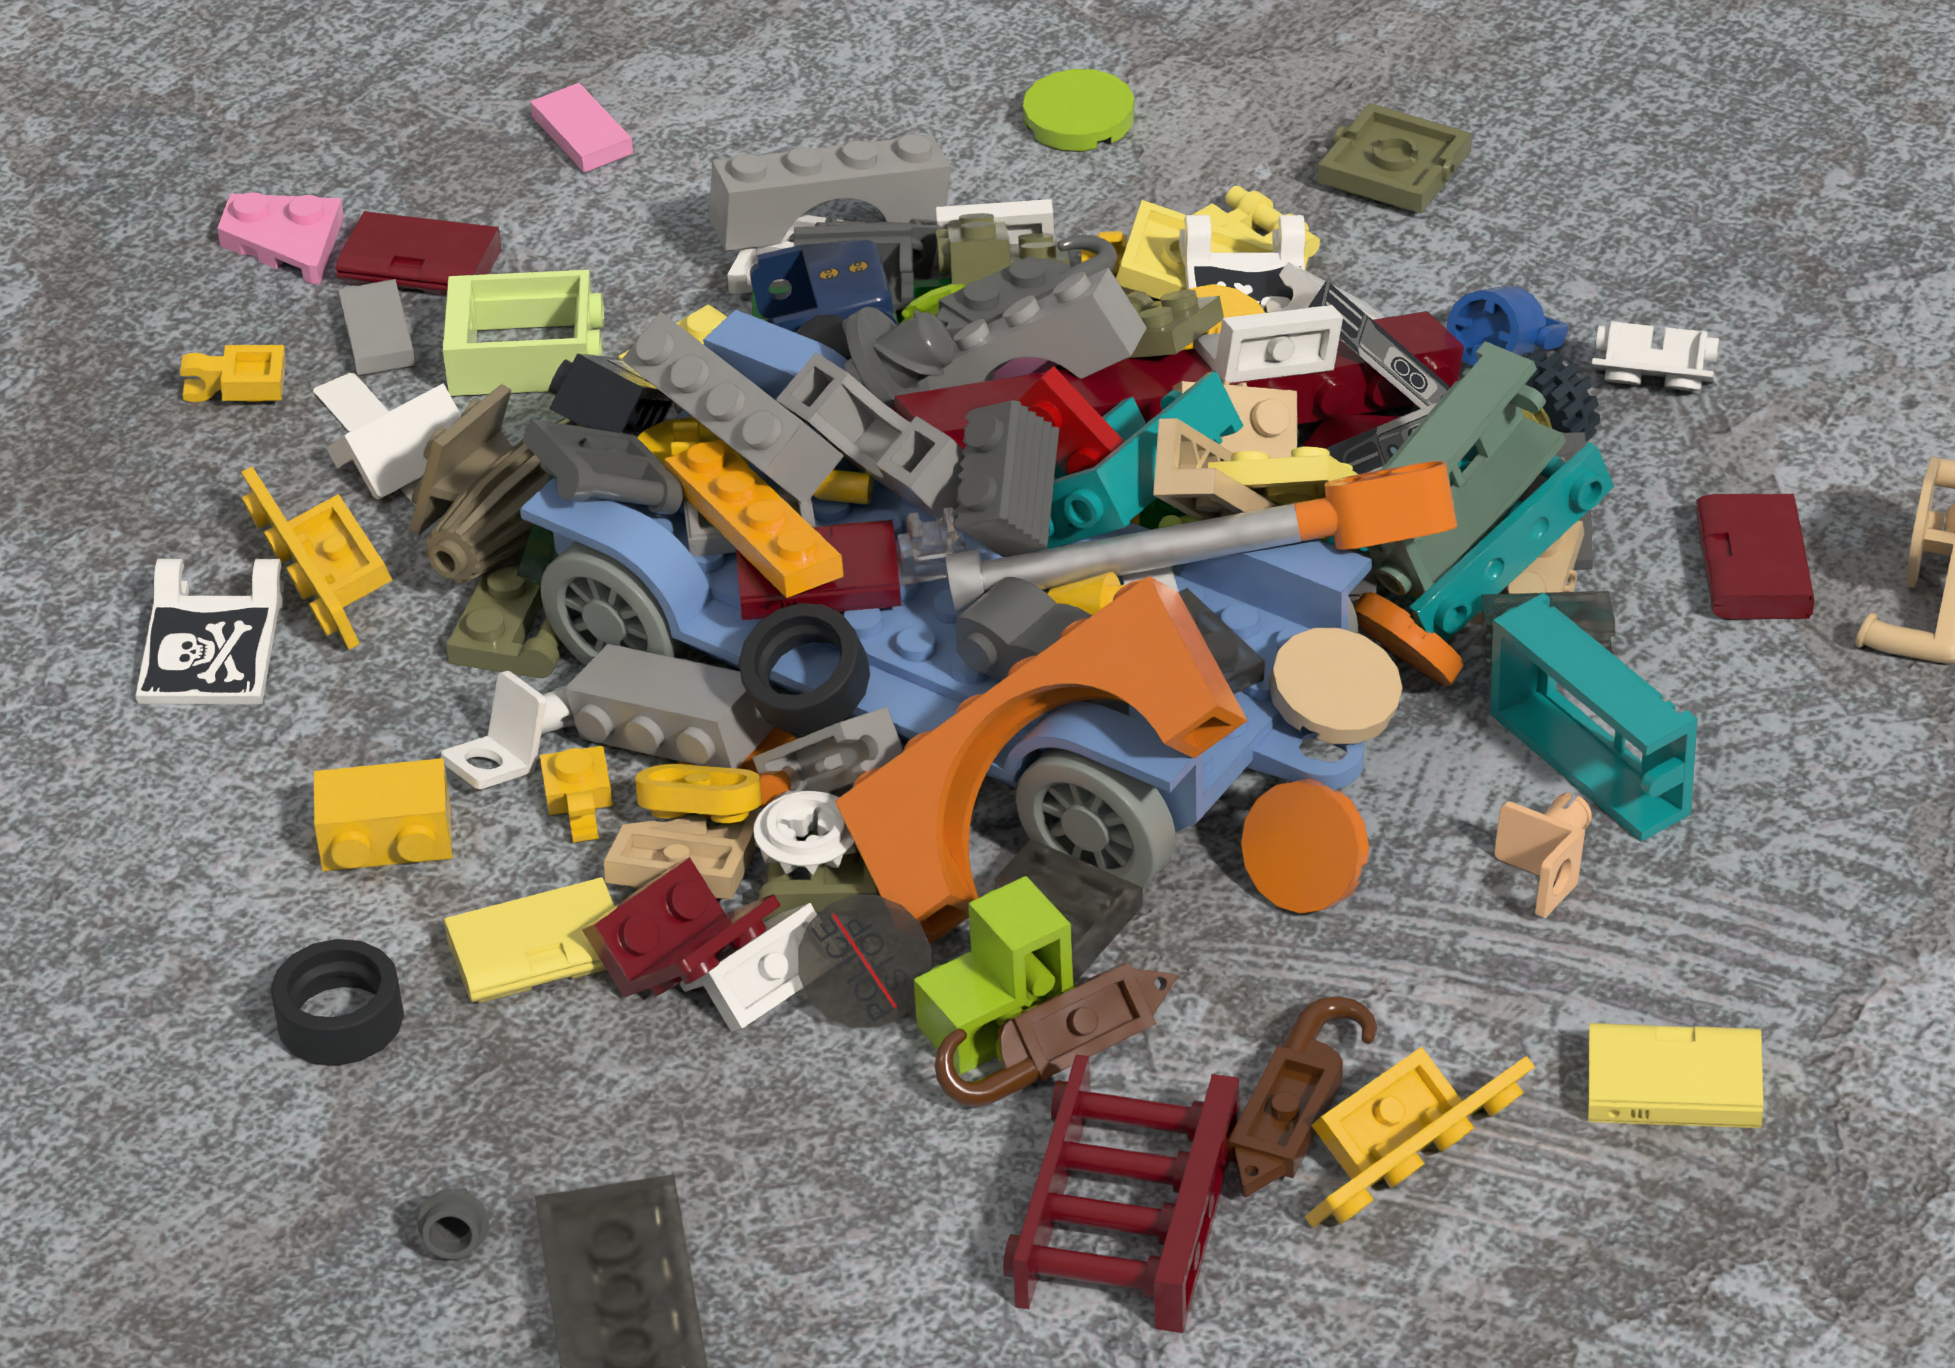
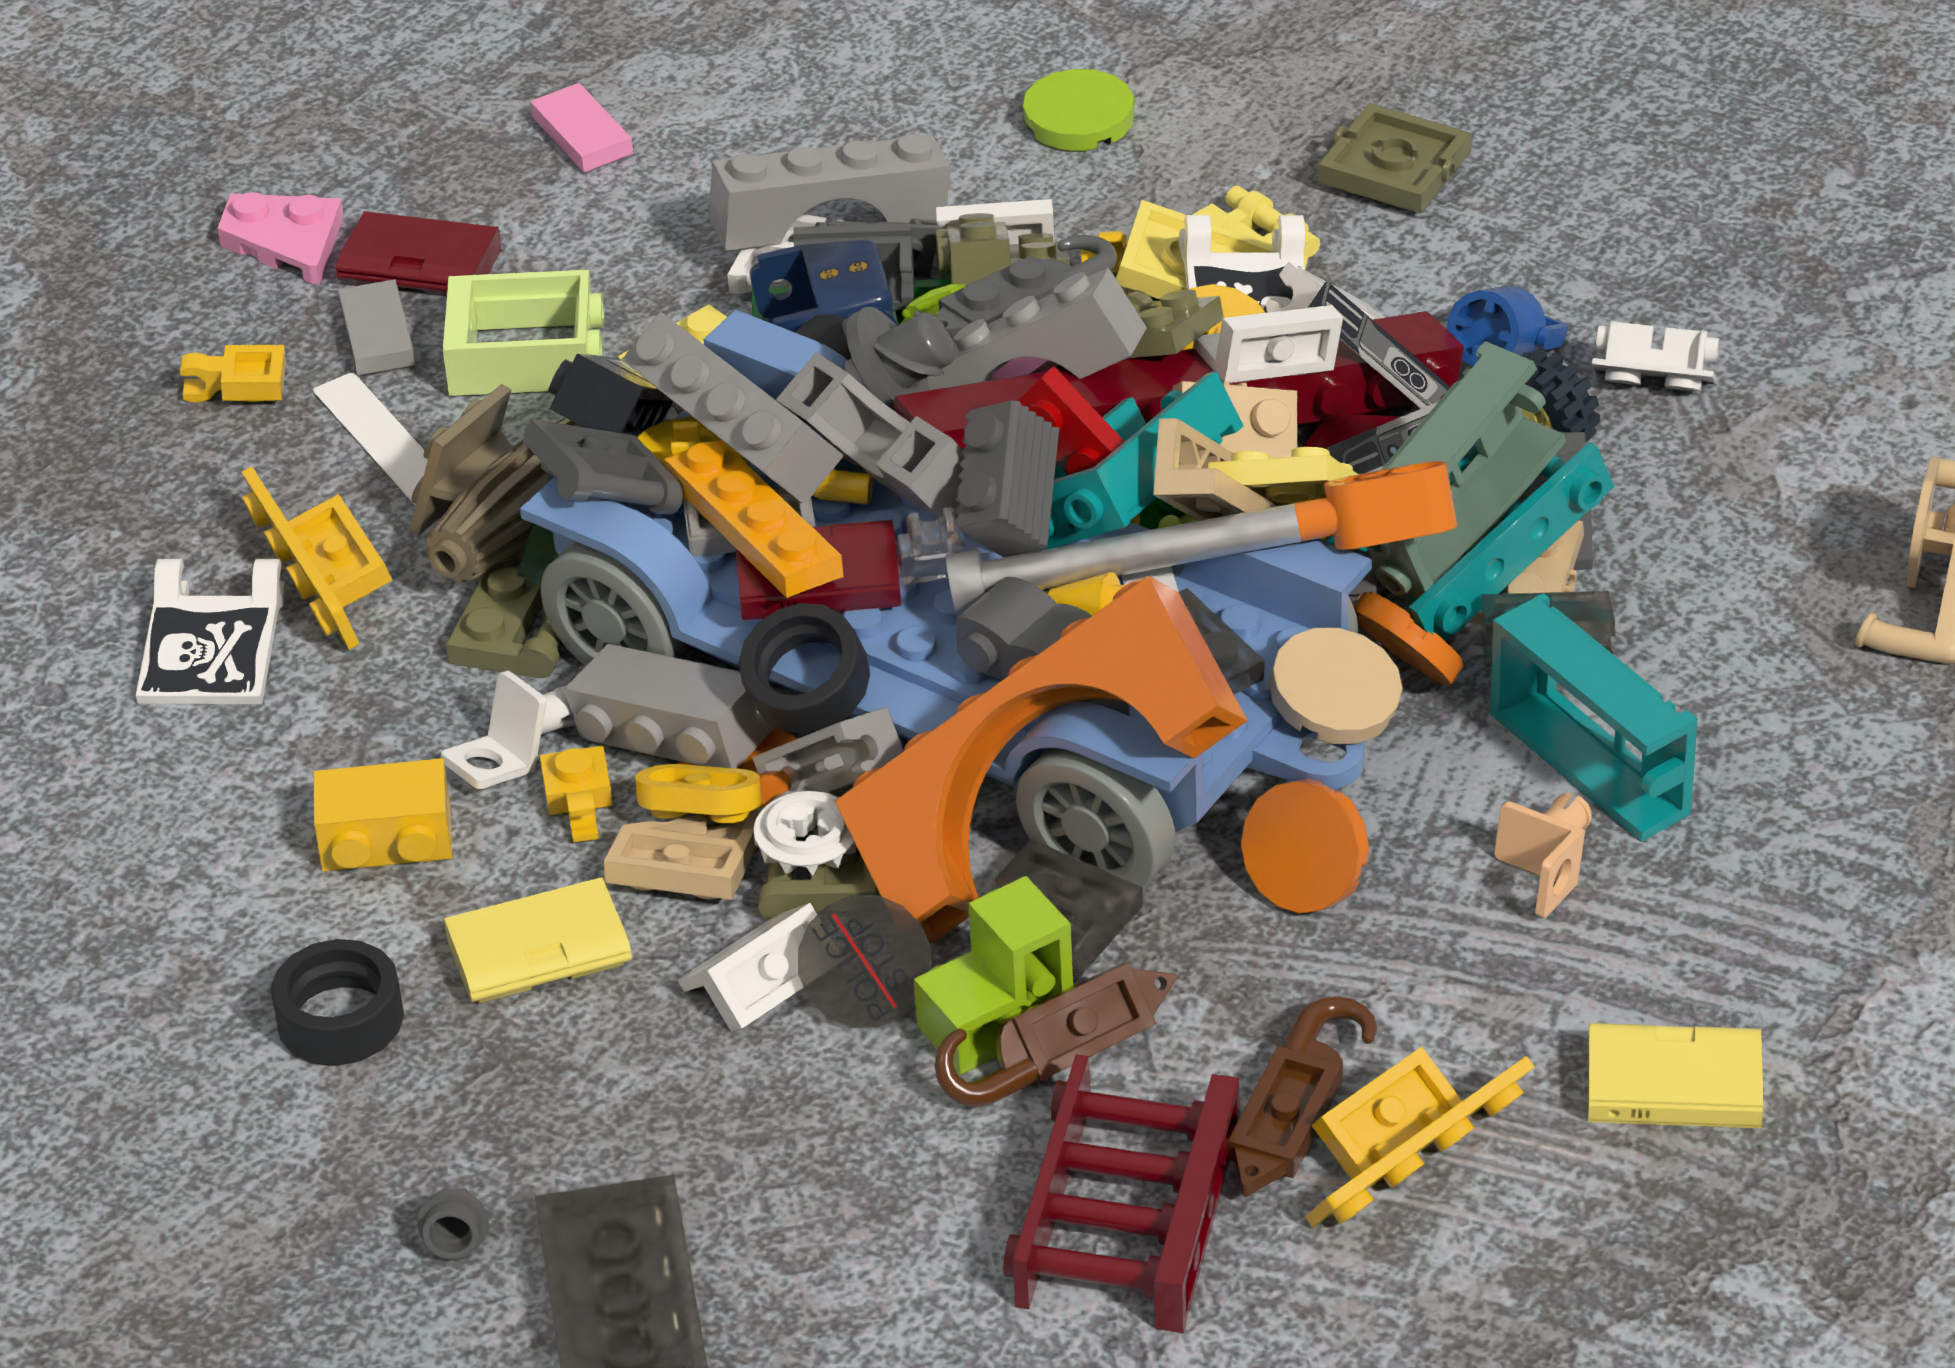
white panel [326,383,461,499] -> none
dark red bracket [582,857,781,998] -> none
dark red piece [1695,494,1815,619] -> none

